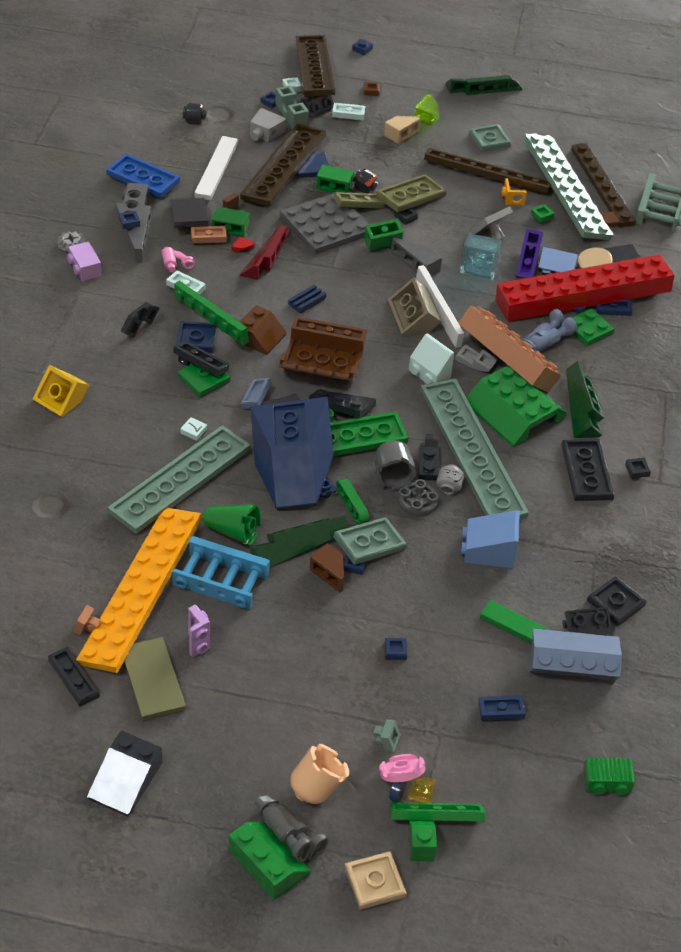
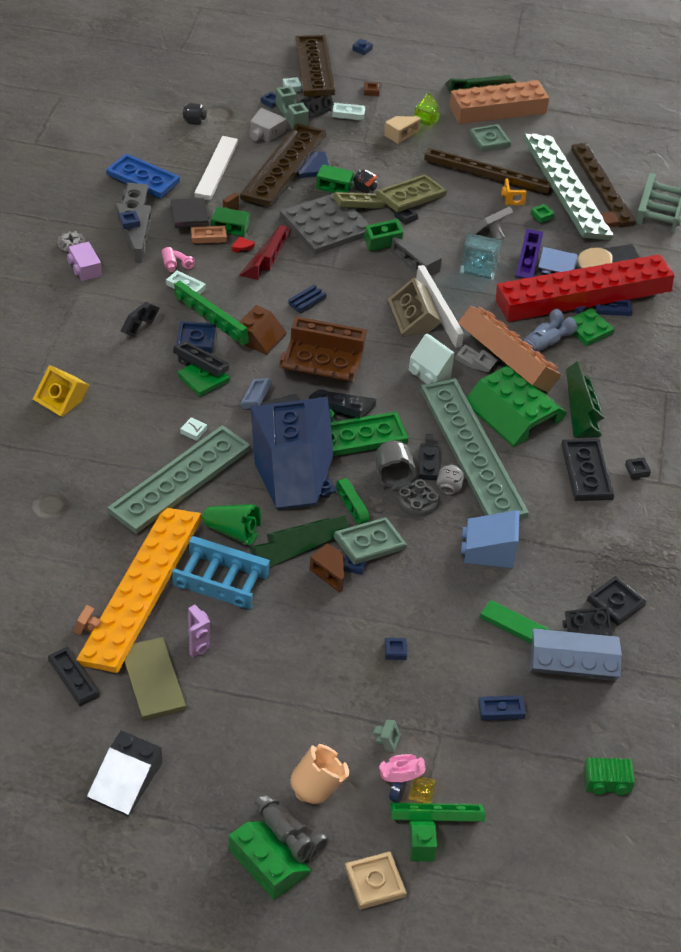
none -> nougat brick [449,80,549,124]

